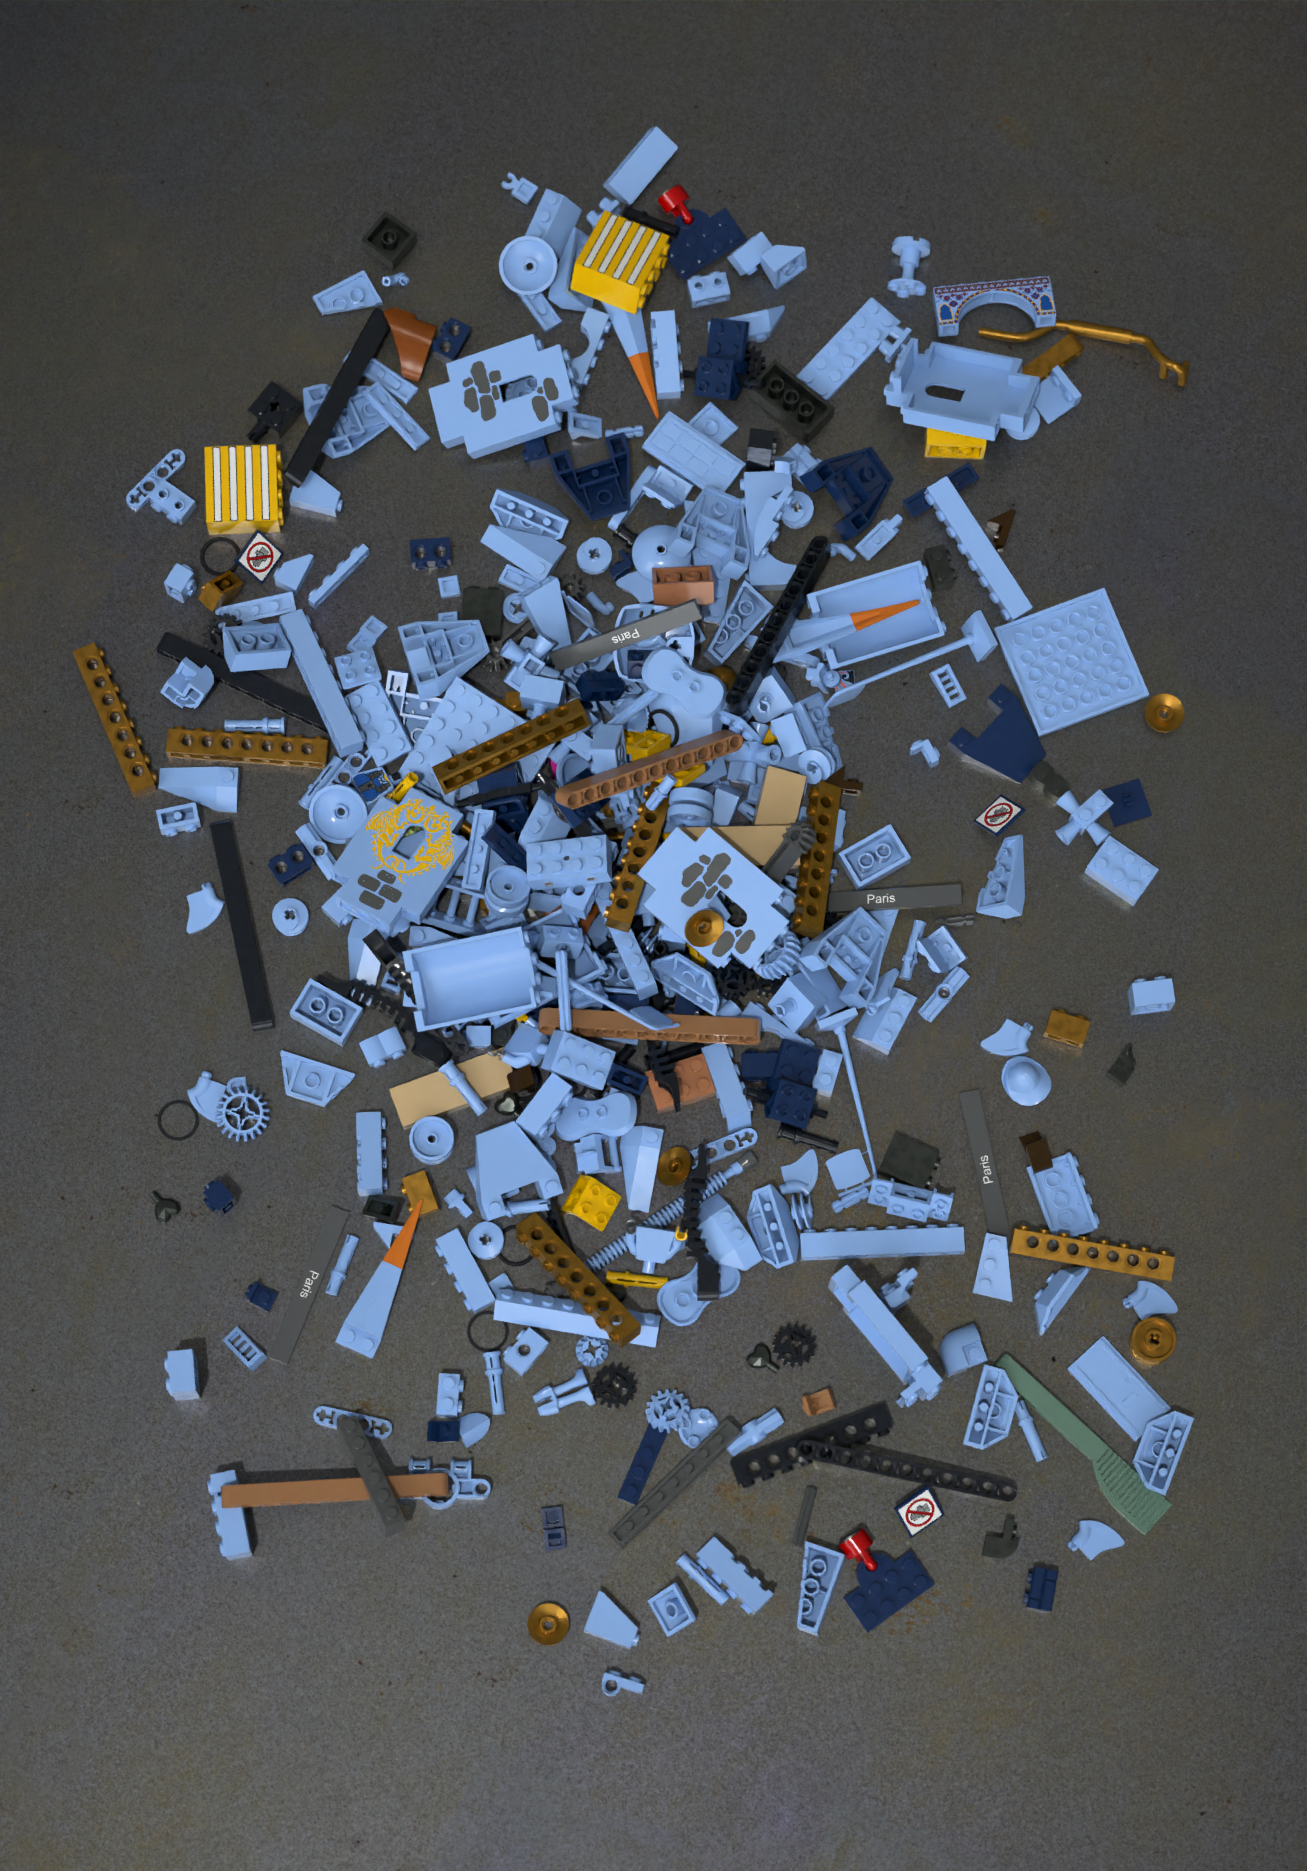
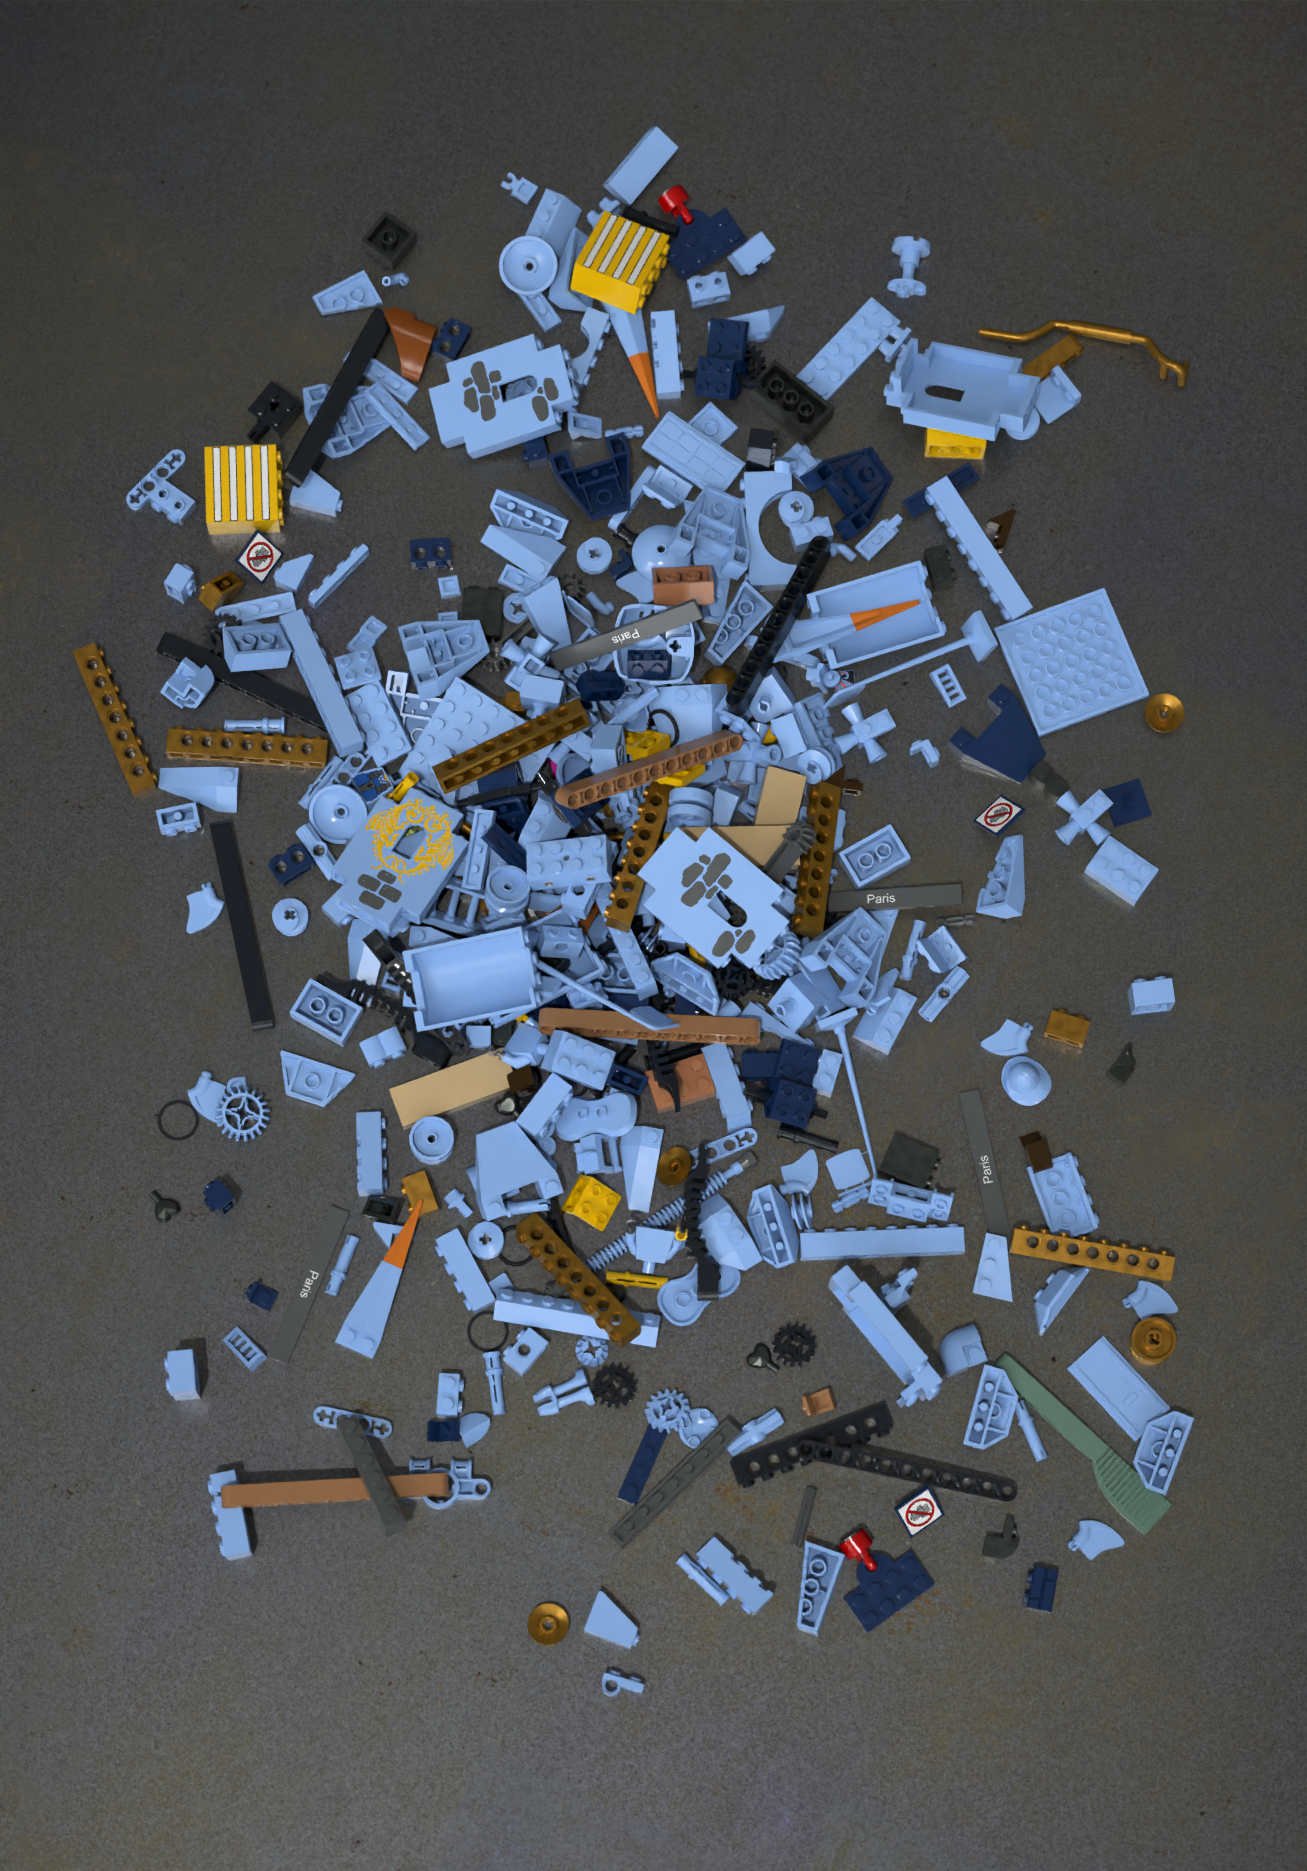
black piece [200,537,240,576] -> none
light blue pin [438,1059,488,1116] -> none
dark blue slope [541,1505,566,1551] -> none
light blue axle [555,950,572,1032] -> none
light blue plate [641,646,726,719] -> none
light blue axle [645,773,677,811] -> none
light blue slope [647,1583,696,1637] -> none
pearl gold dish [684,910,724,947] -> none
light blue slope [753,484,794,562] -> none
light blue slope [760,245,807,290] -> none
light blue arch [932,276,1056,337] -> none
none -> light blue brick [789,516,834,553]
none -> light blue brick [833,702,896,764]

